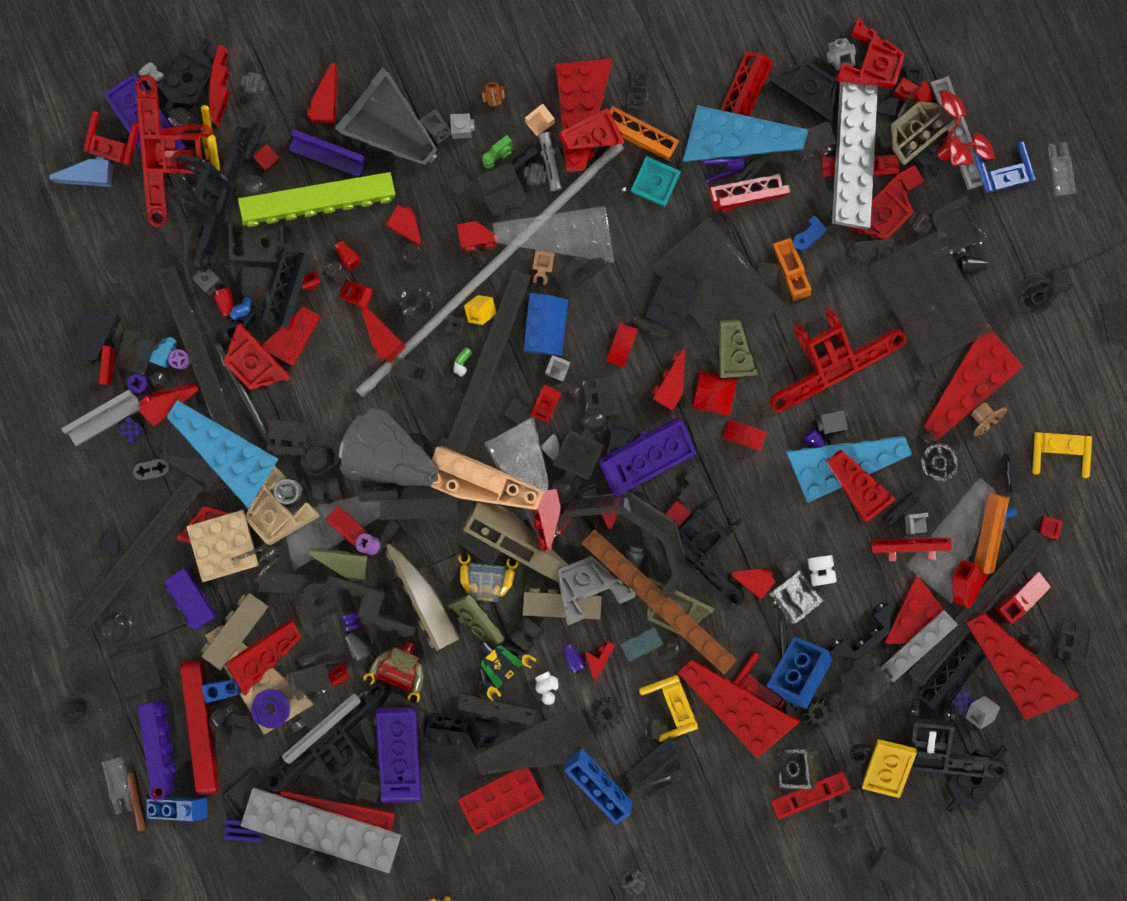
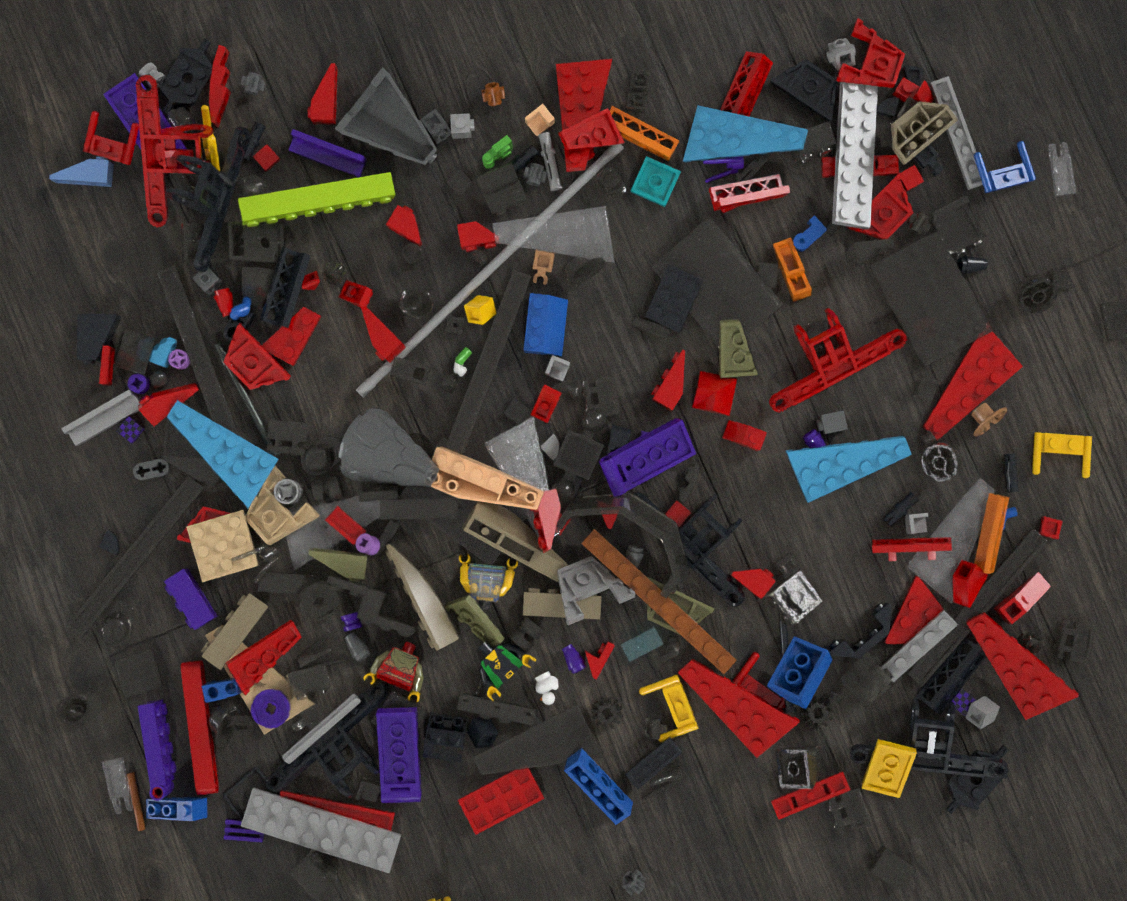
red slope [327,663,349,686] -> none
red cone [335,241,361,270] -> none
red slope [606,323,638,368] -> none
white wheel [807,555,837,586] -> none
red wing [825,450,896,522] -> none
red plant [936,90,996,166] -> none

